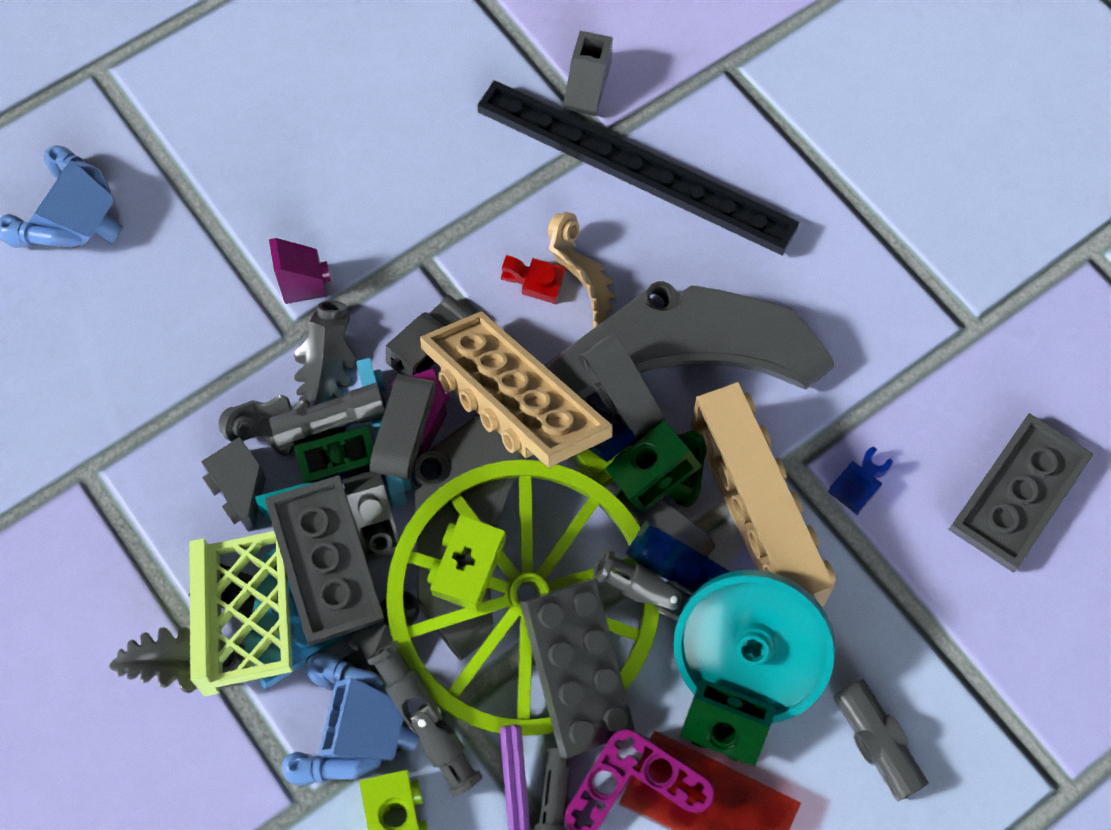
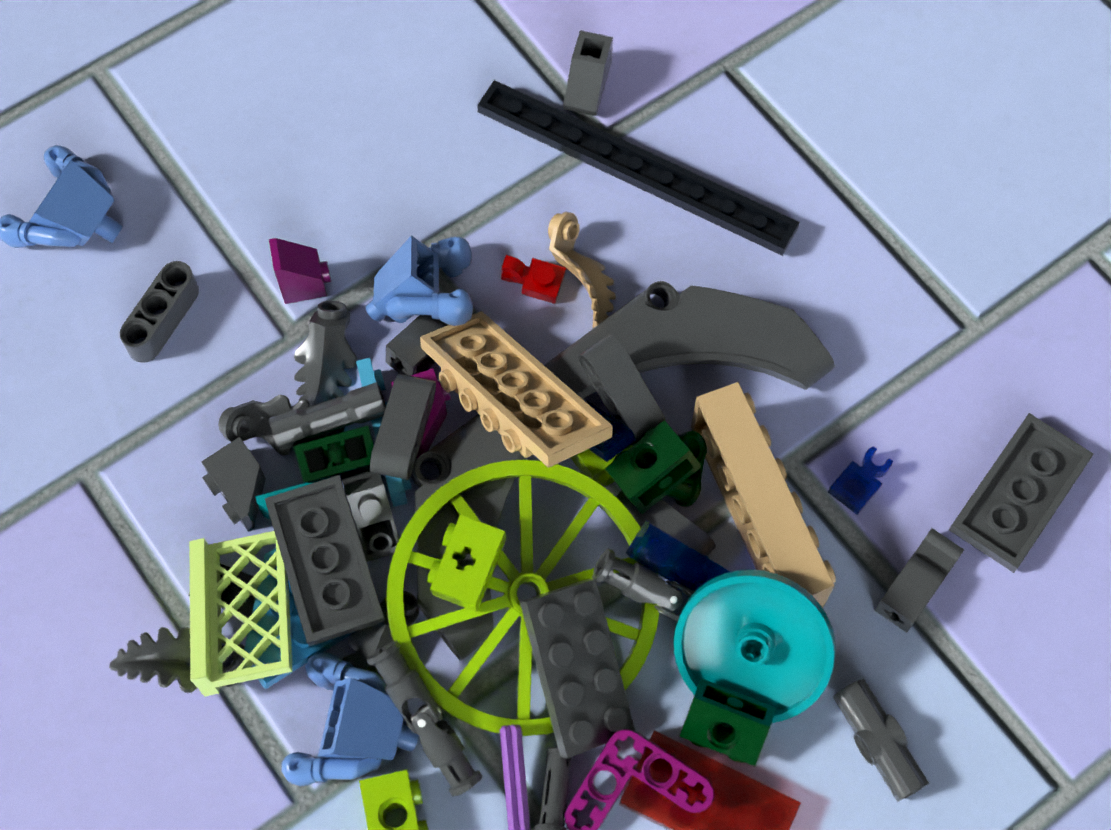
none -> dark grey beam [120,261,199,363]
none -> medium blue torso [365,235,474,326]
none -> dark grey piece [874,528,964,633]

